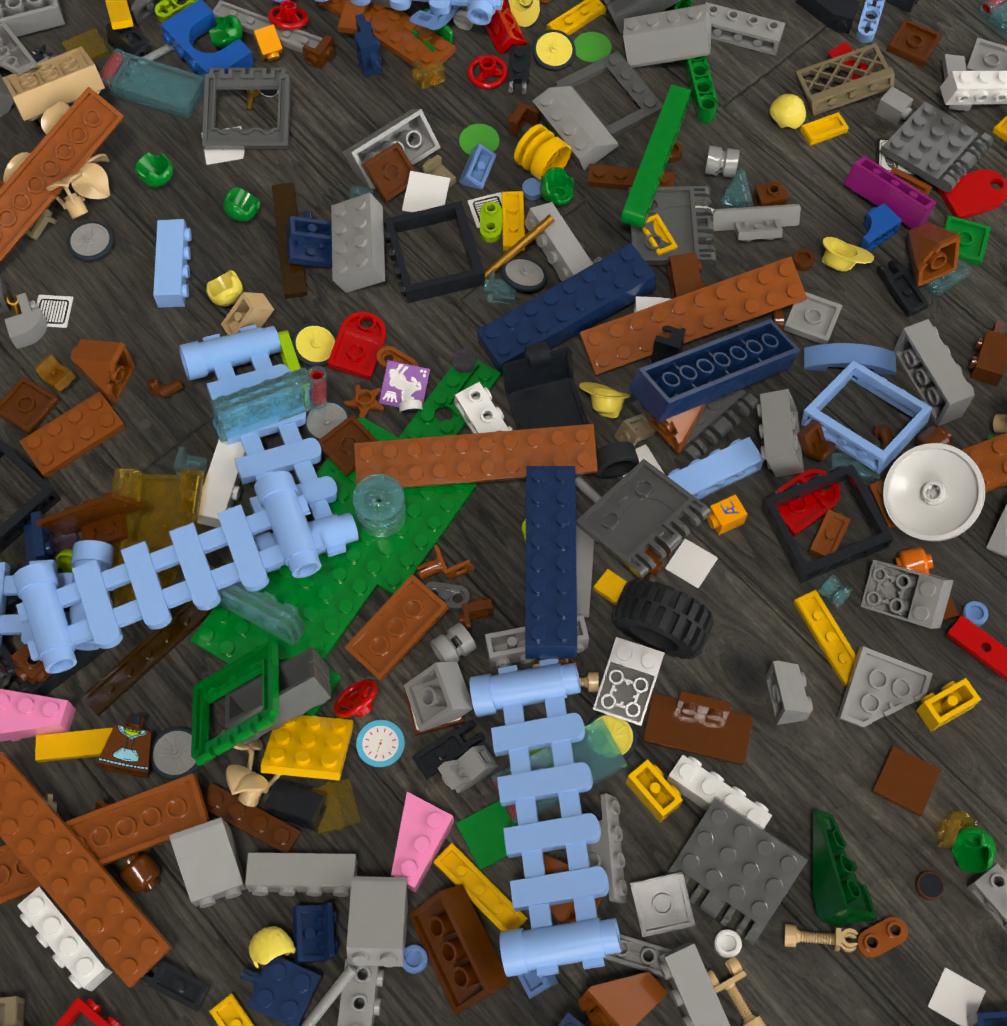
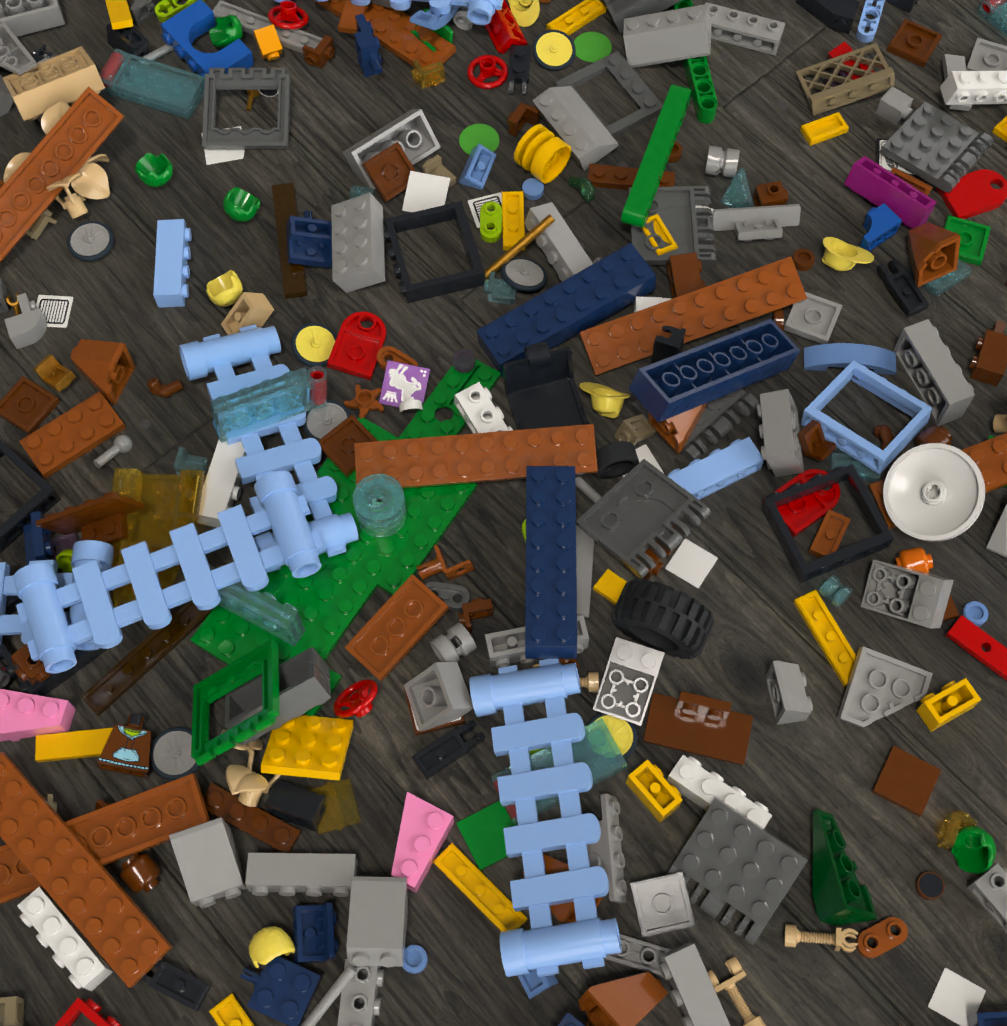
clear yellow piece [62,28,110,61] -> none
lime beam [277,330,305,390] -> none
sticker [356,720,405,767] -> none
reddish brown slope [408,884,511,1015] -> none
light grey brick [438,745,498,793] -> none
green hair [540,167,574,206] -> none
light orange brick [707,494,748,535] -> none
white tile [713,929,742,959] -> none
light yellow hair [769,94,806,129] -> none
none -> light grey bar [93,435,133,468]
none -> clear green arm [569,176,595,202]

